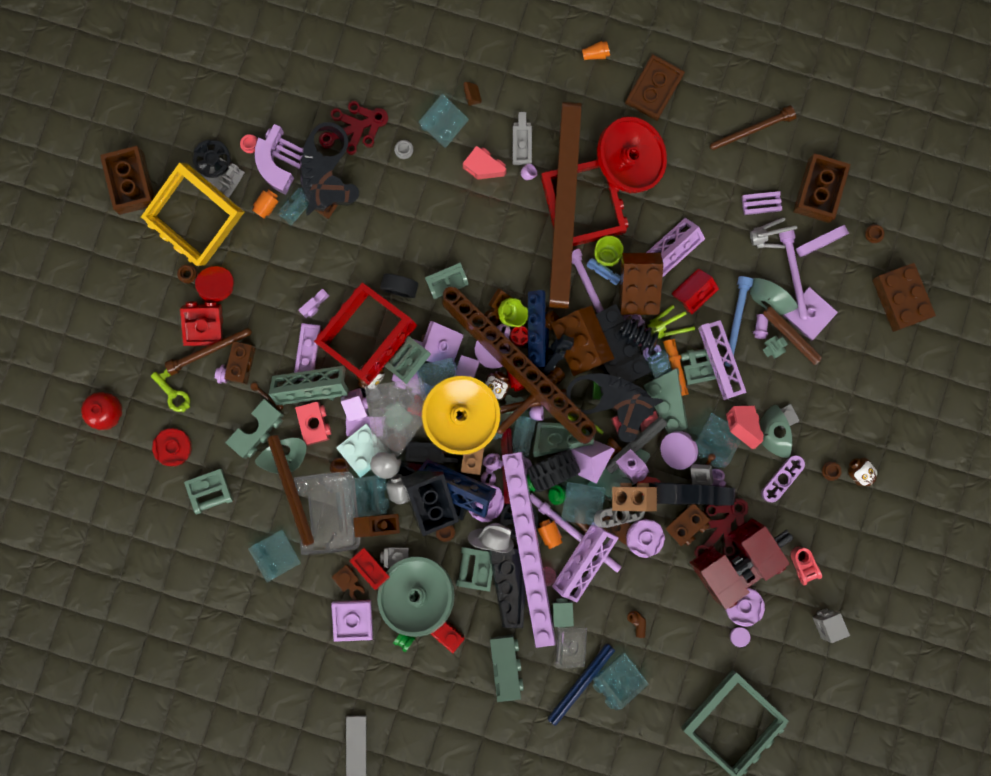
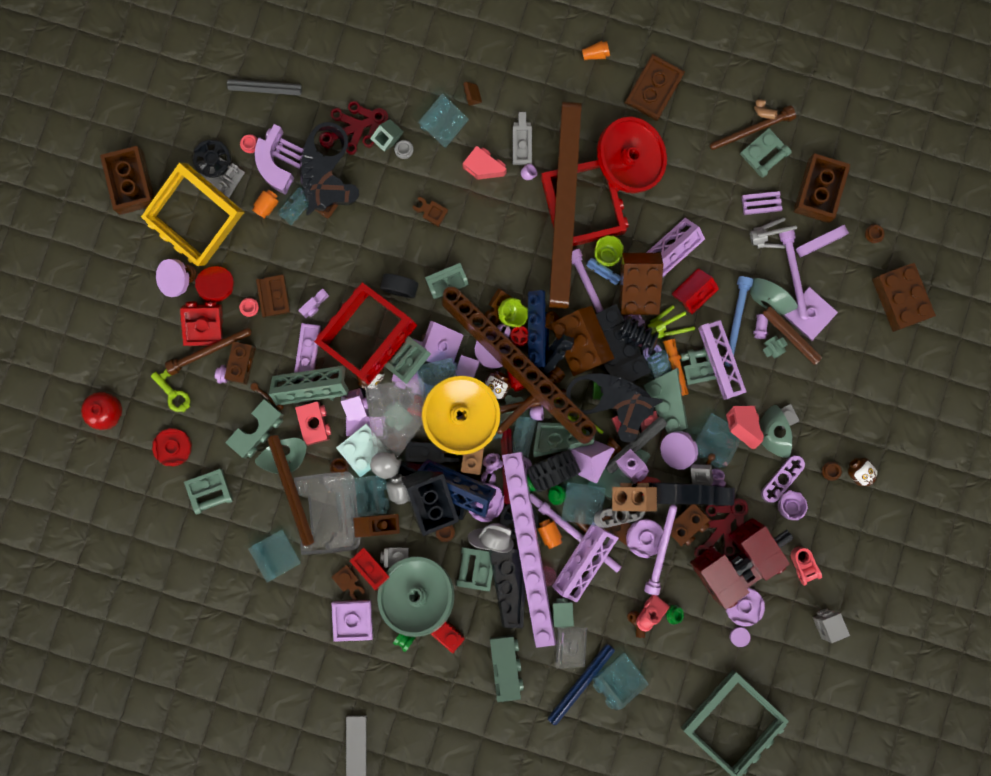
none -> lavender tile [156,259,189,297]
none -> dark grey axle [227,79,302,95]
none -> coral plate [239,298,259,317]
none -> reddish brown plate [256,275,291,318]
none -> sand green brick [370,119,404,151]
none -> reddish brown plate [413,197,448,227]
none -> coral piece [636,595,670,632]
none -> lavender piece [644,504,677,595]
none -> green plate [666,605,684,625]
none -> sand green plate [740,128,792,178]
none -> medium nougat arm [754,99,778,120]
none -> lavender hair [778,490,808,521]

